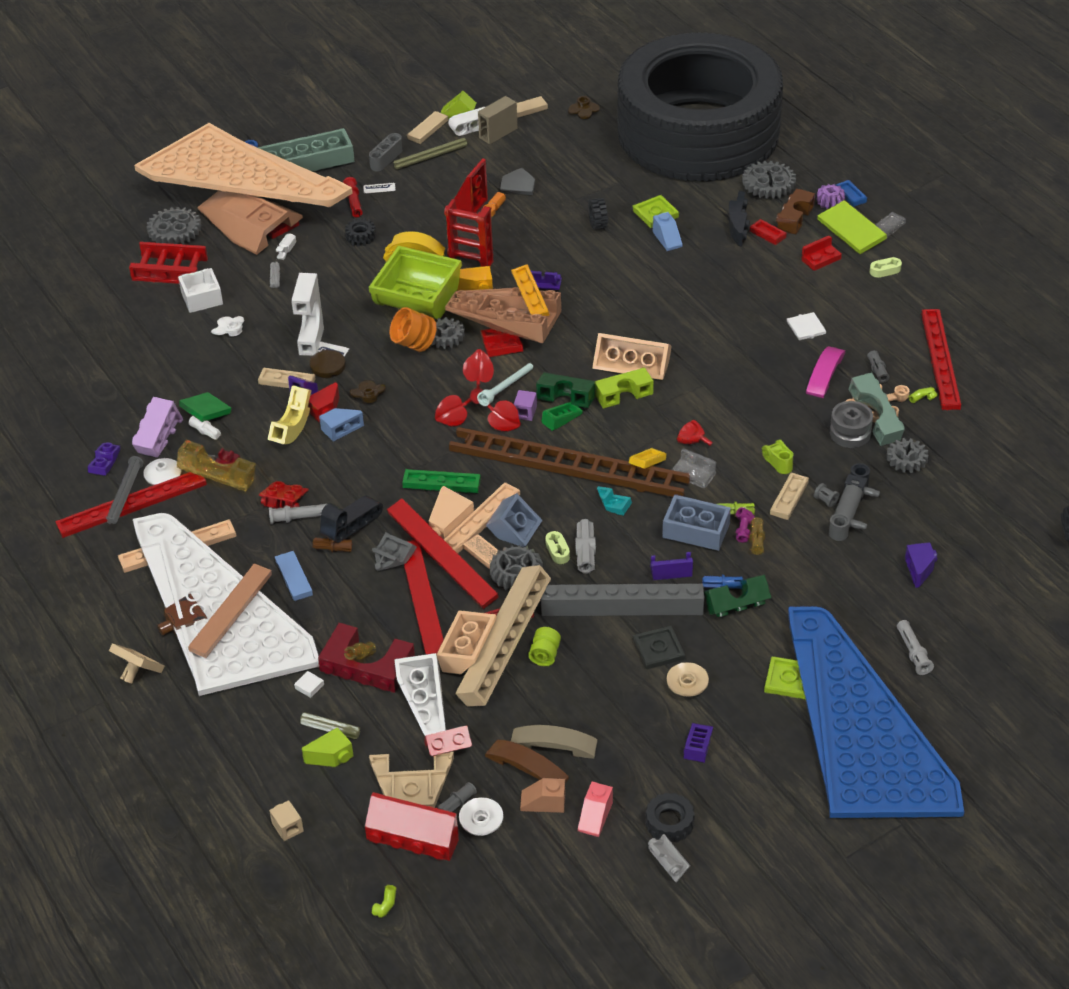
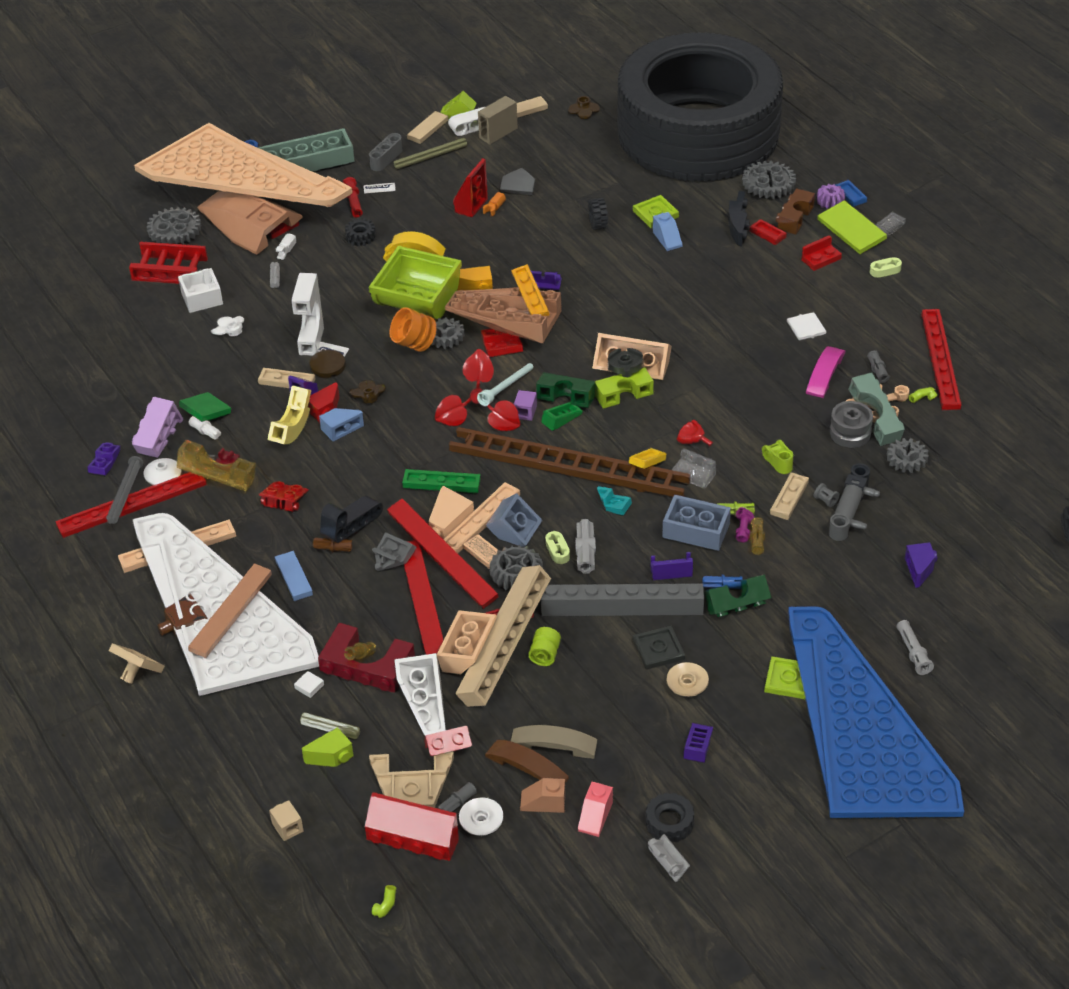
light grey pin [269,504,327,524] -> none
red fence [444,199,493,267] -> none
none -> pearl dark grey plate [607,348,644,377]

